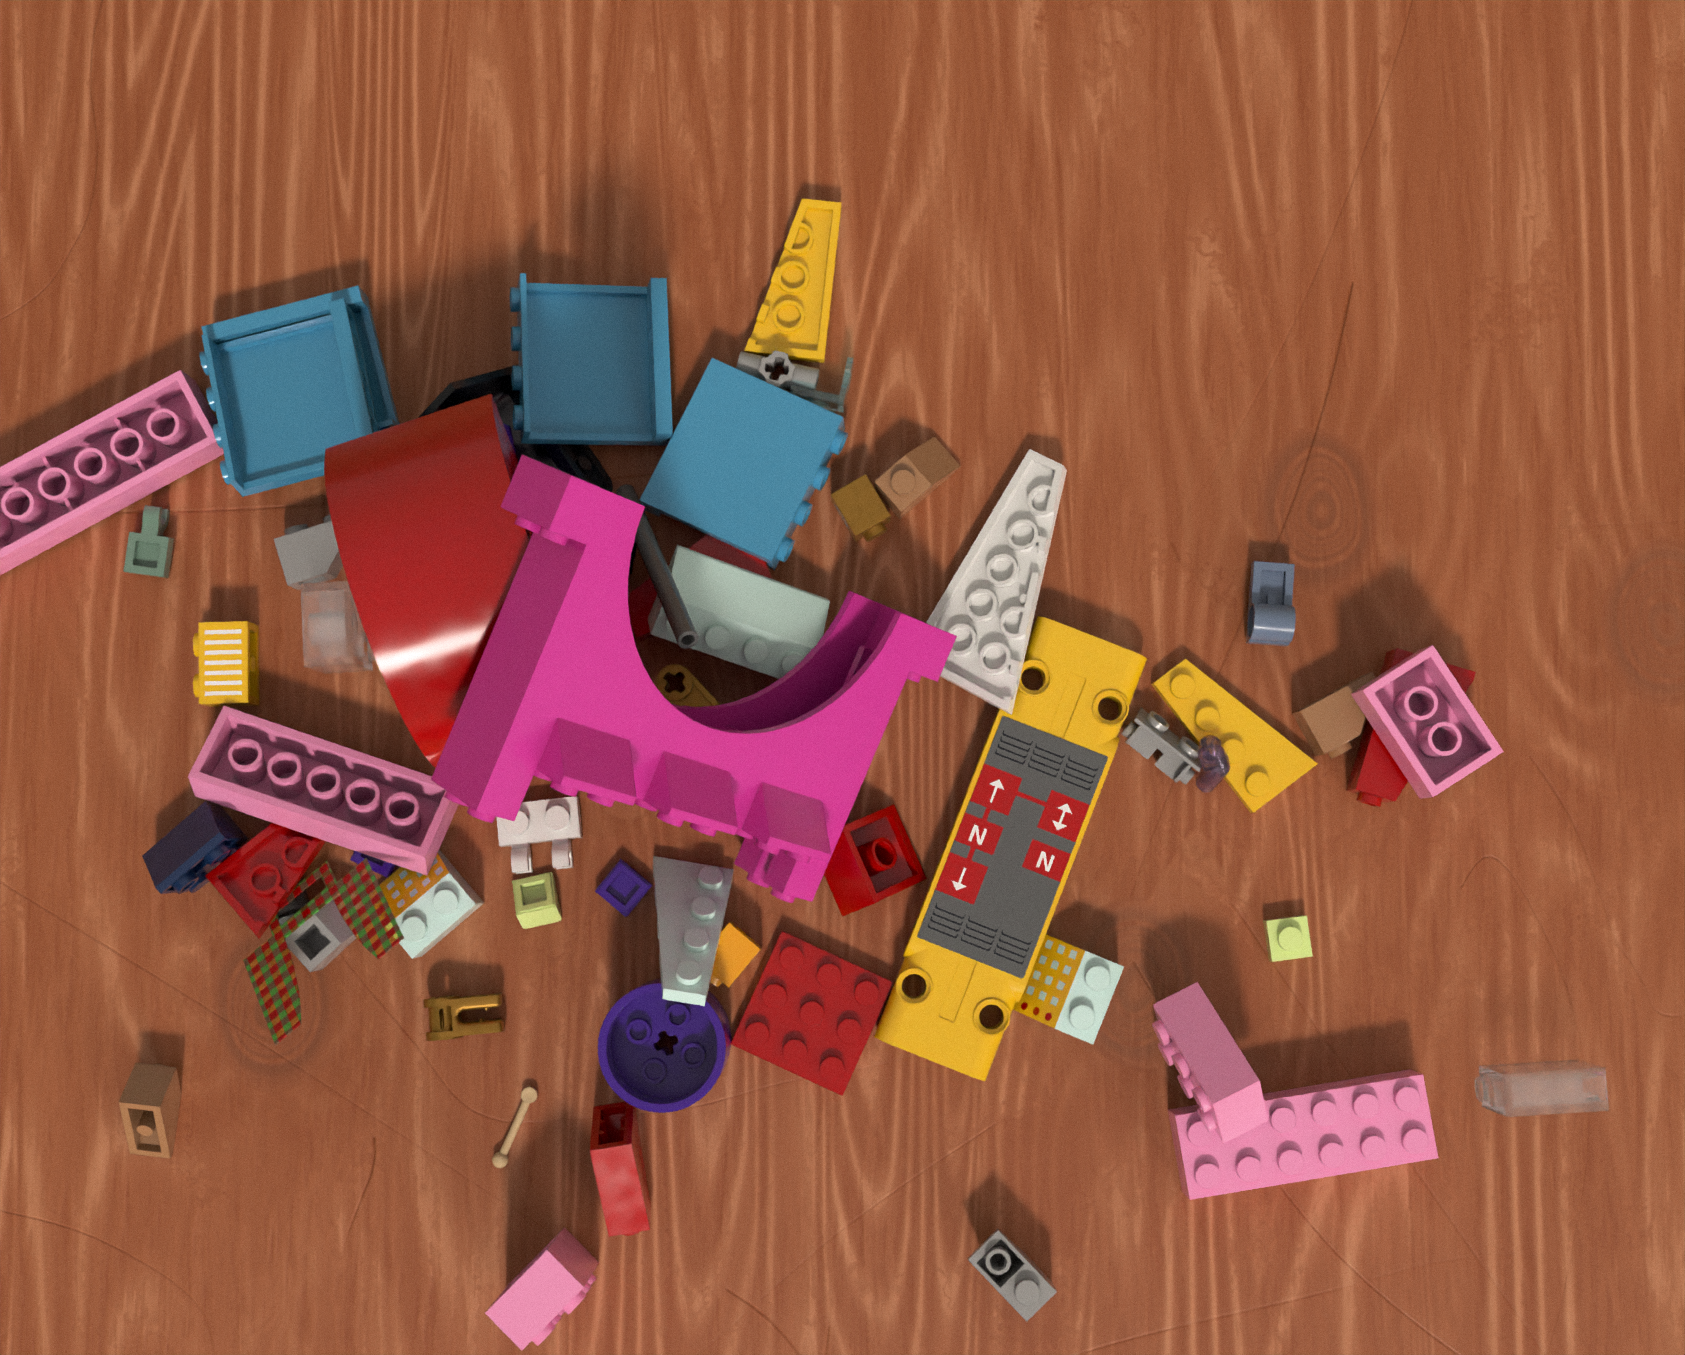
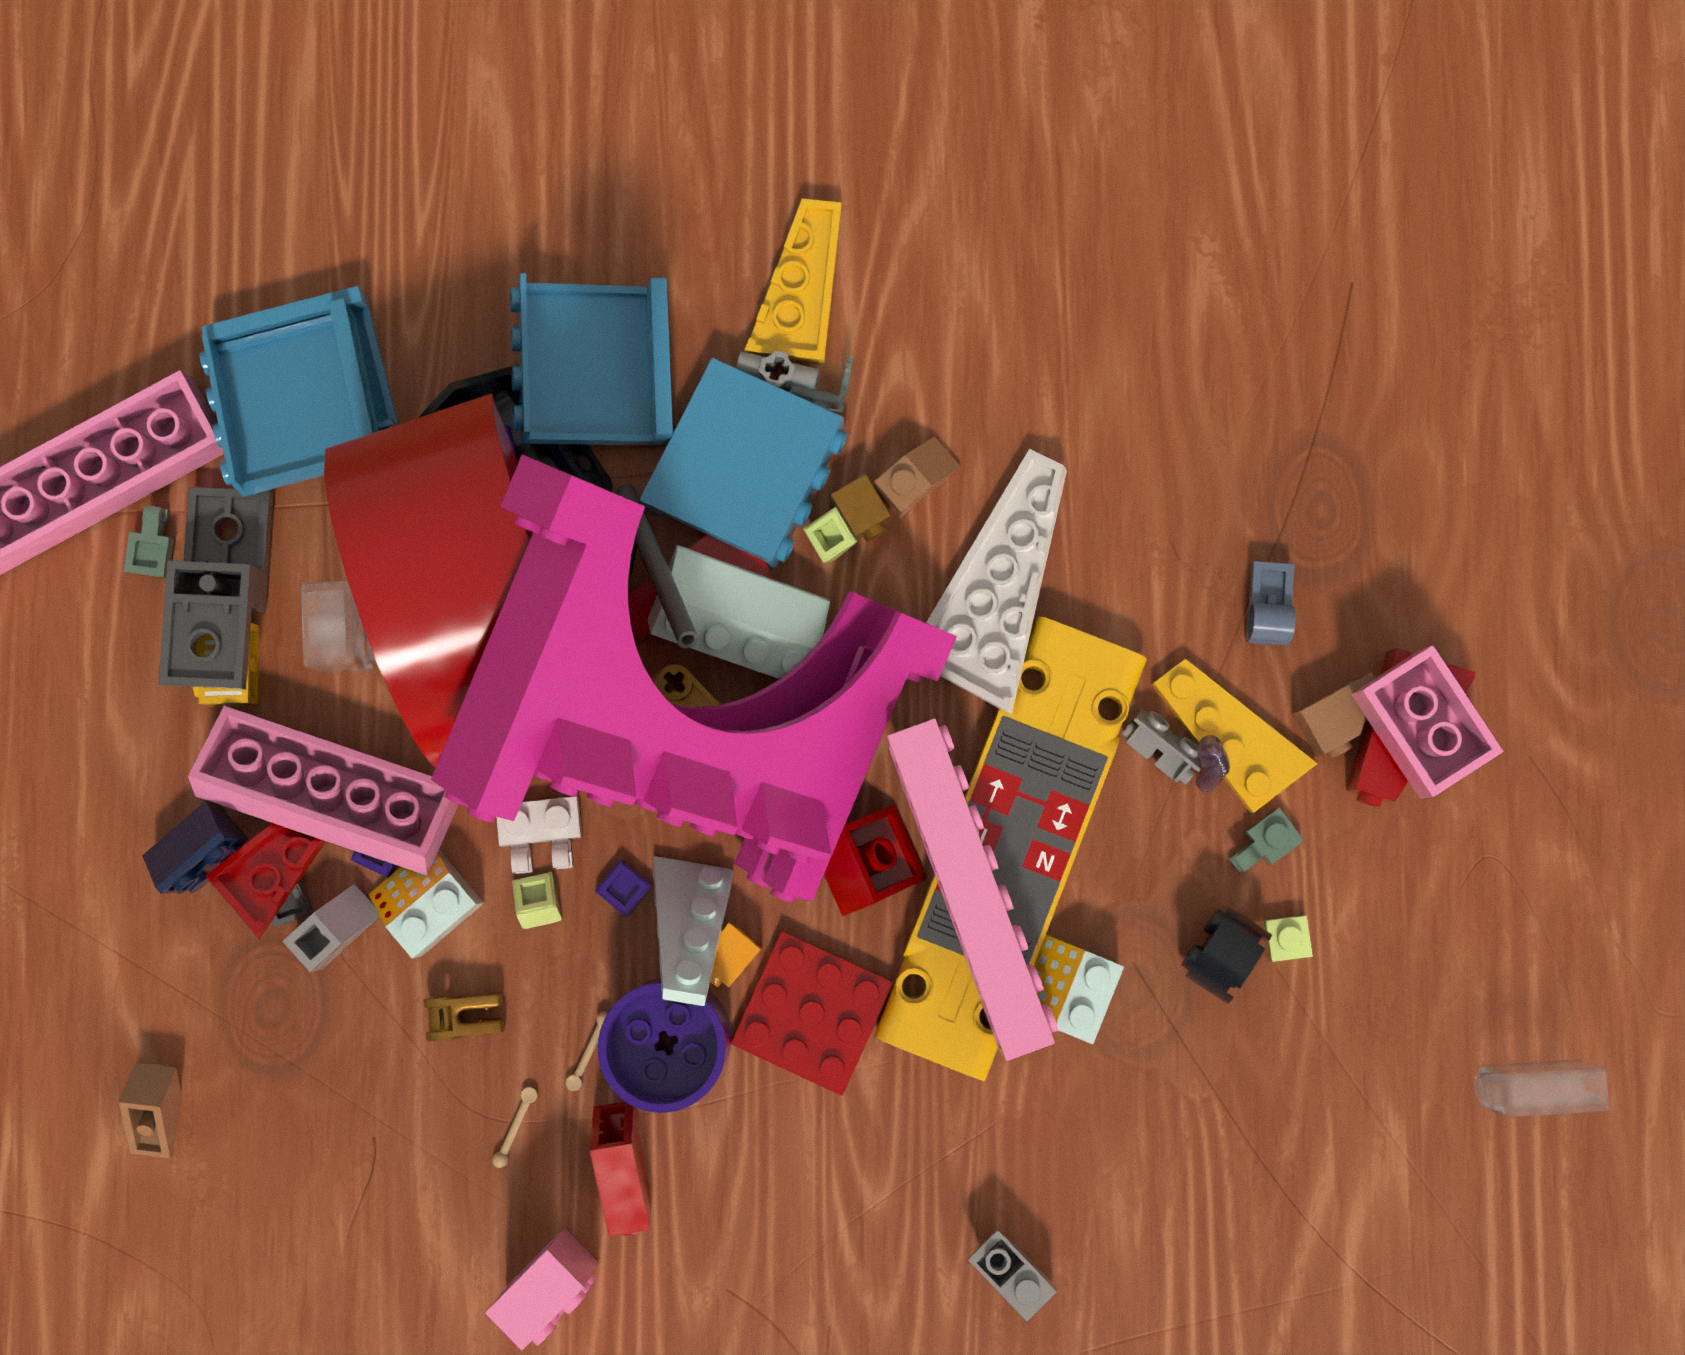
piece [243,858,404,1045] -> none
light grey slope [274,515,343,590] -> none
bright pink brick [1152,982,1269,1144] -> none
bright pink brick [1168,1069,1438,1200] -> none
none -> dark grey bracket [158,487,274,690]
none -> tan hinge [566,1011,608,1091]
none -> yellowish green slope [803,507,858,563]
none -> bright pink brick [886,719,1058,1061]
none -> black brick [1181,907,1272,1004]
none -> sand green plate [1229,807,1304,872]

